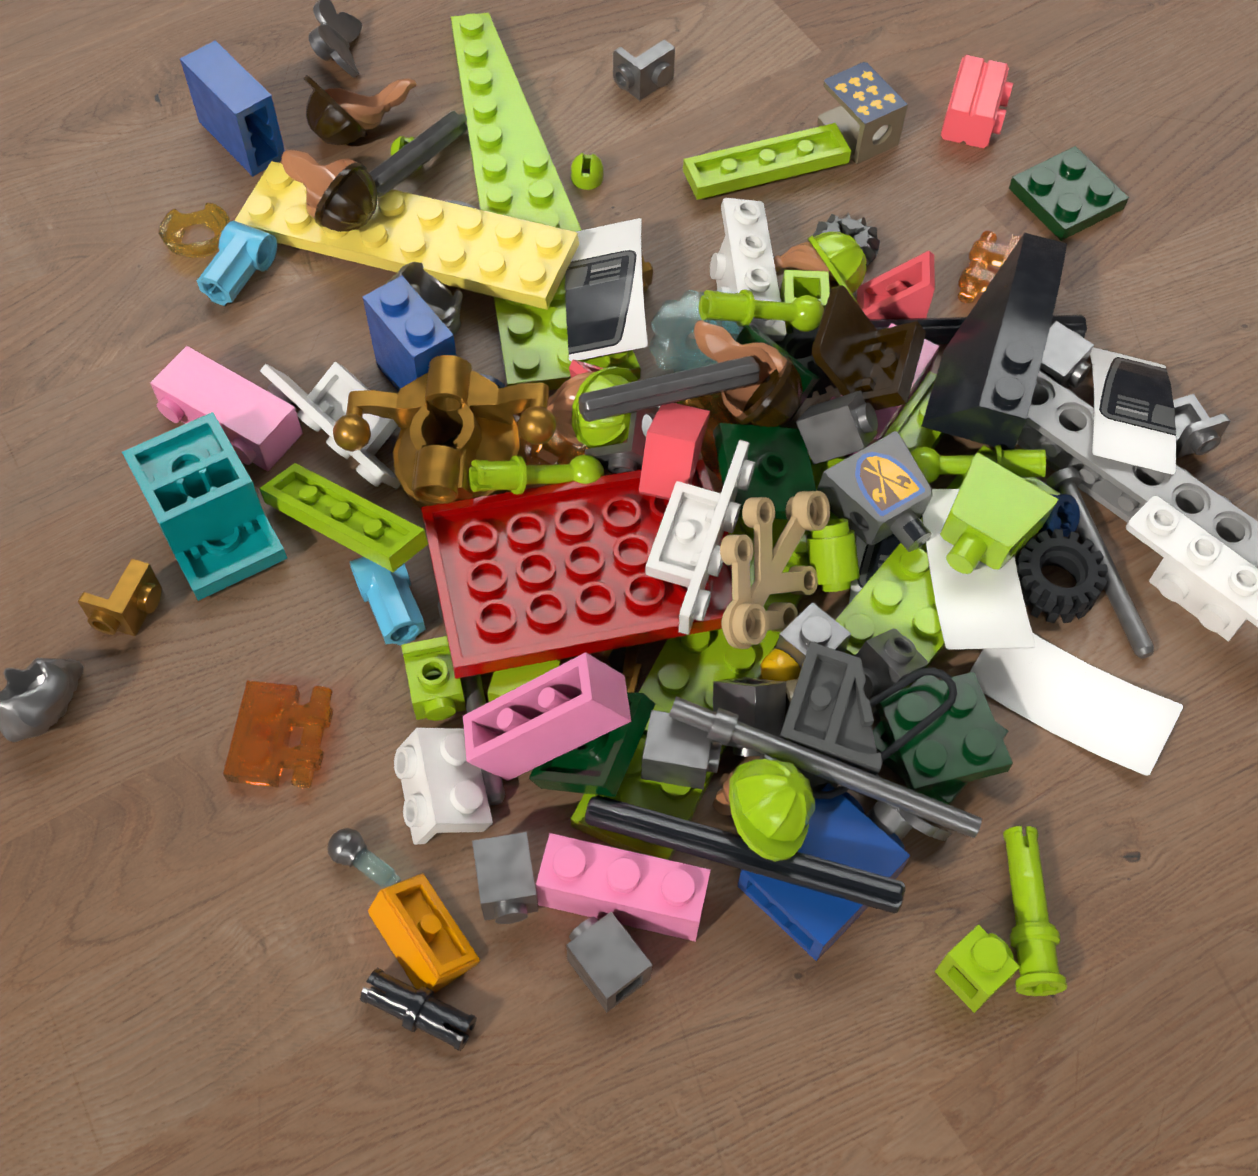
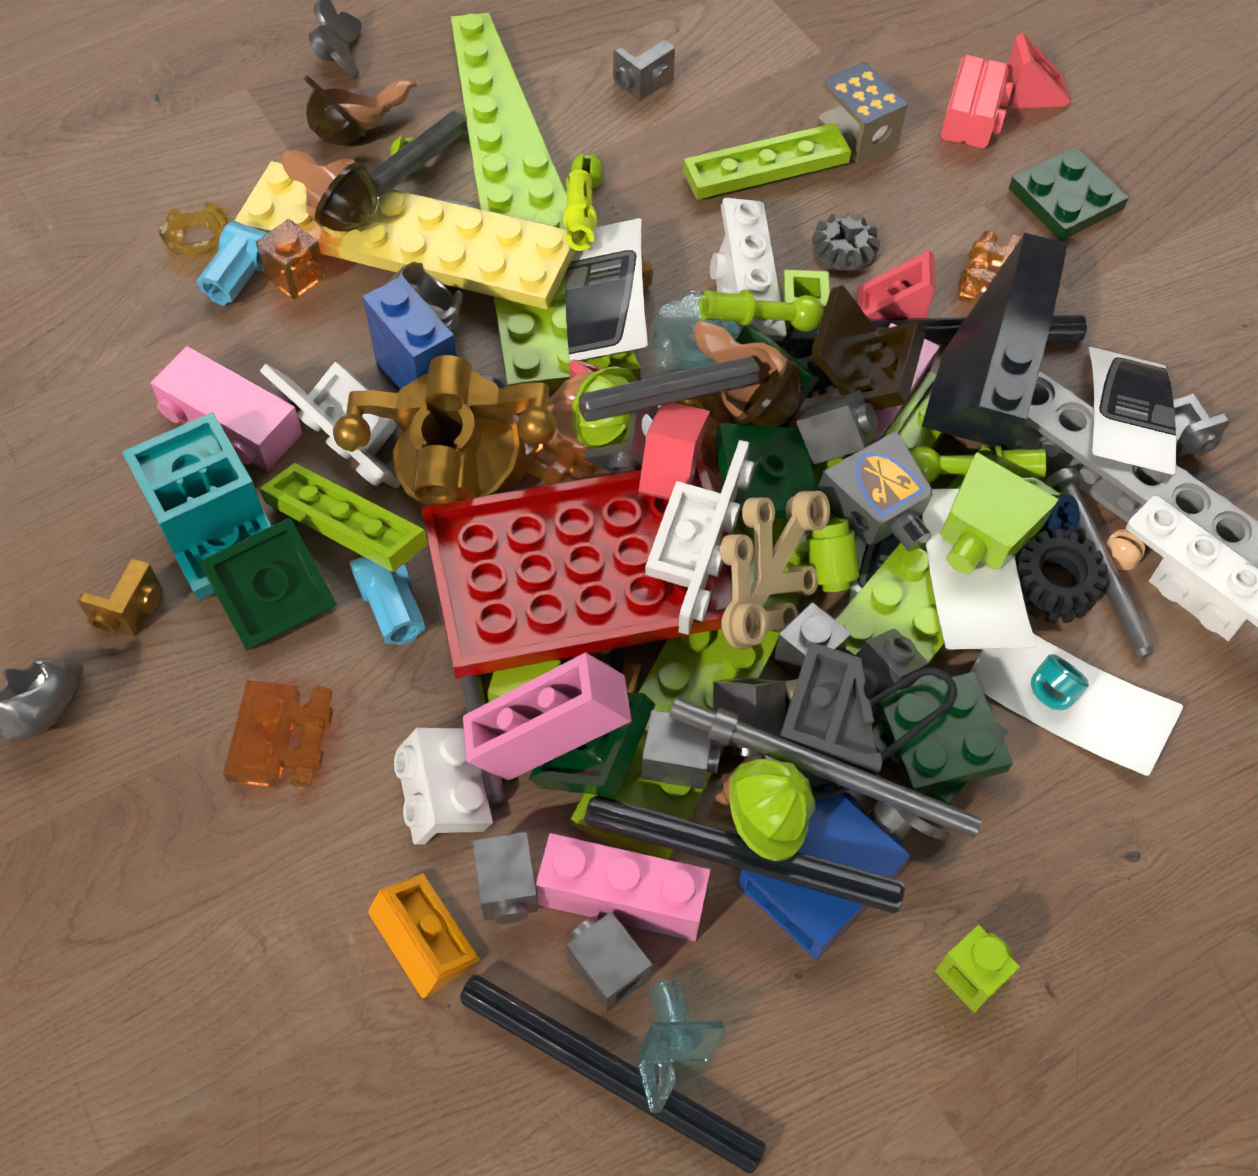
blue brick [180,40,285,177] -> none
piece [327,828,402,887] -> none
black pin [360,968,477,1051] -> none
lime brick [401,636,466,721] -> none
lime pin [468,455,604,495] -> none
yellow hinge [759,649,801,682] -> none
lime piece [774,232,867,305] -> none
lime pin [1003,826,1067,996] -> none
brick [1039,321,1094,389] -> none
none -> dark green plate [199,517,337,651]
none -> clear orange brick [256,218,326,300]
none -> black axle [460,975,766,1173]
none -> neon yellow pin [563,169,597,251]
none -> clear light blue bracket [636,980,725,1113]
none -> coral slope [1006,32,1071,109]
none -> teal tile [1030,654,1089,710]
none -> light nougat hinge [1105,529,1146,571]

